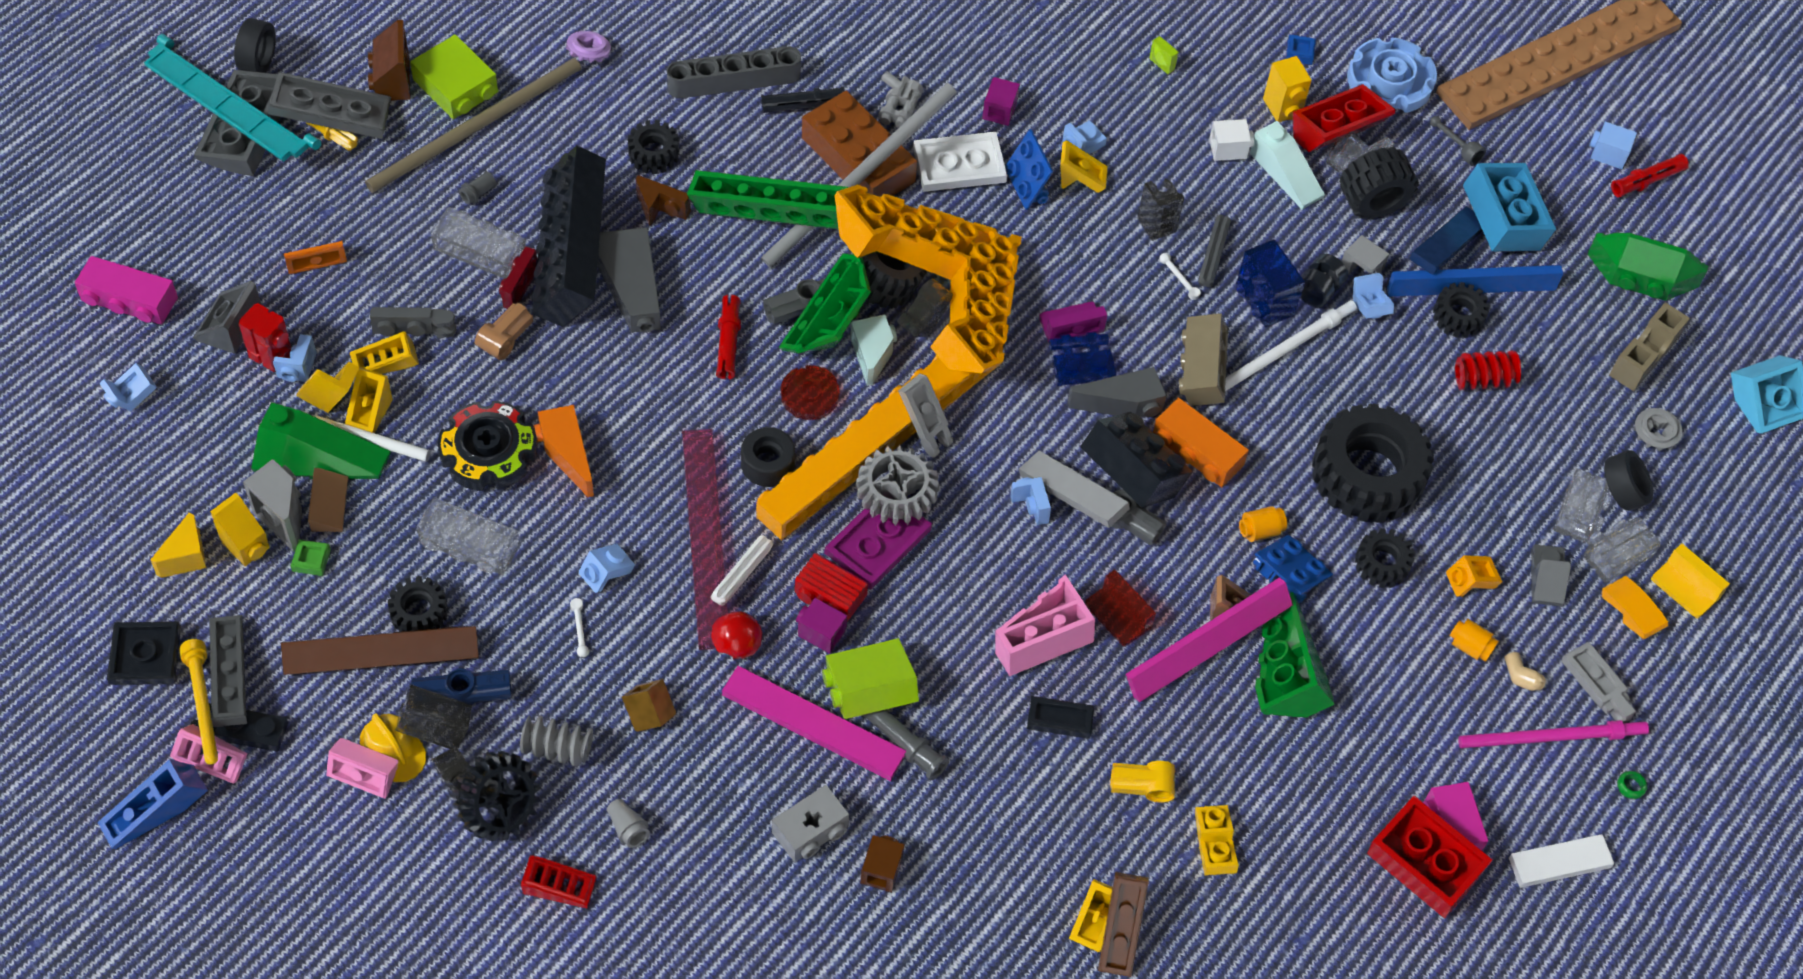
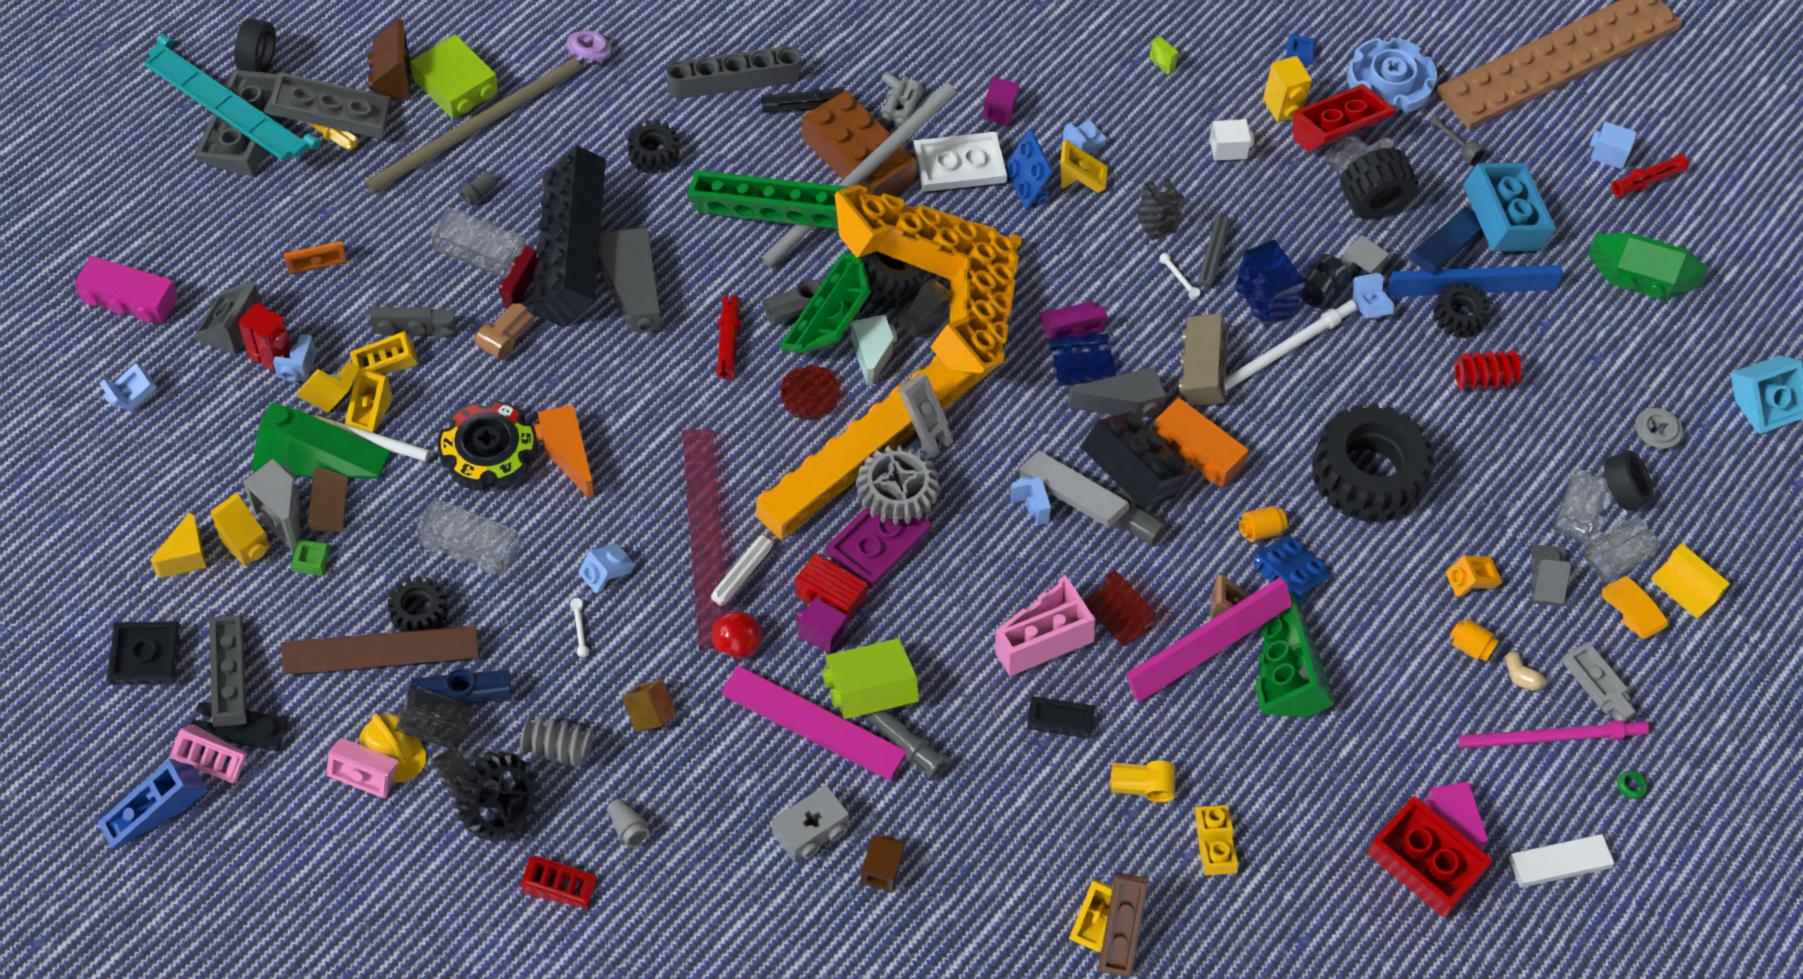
yellow piece [179,639,218,765] -> none
reddish brown slope [636,175,691,226] -> none
black tyre [741,427,795,487] -> none
light aqua slope [1250,121,1325,210] -> none
black tyre [1355,528,1415,588] -> none
dark tan arch [1609,302,1690,392] -> none

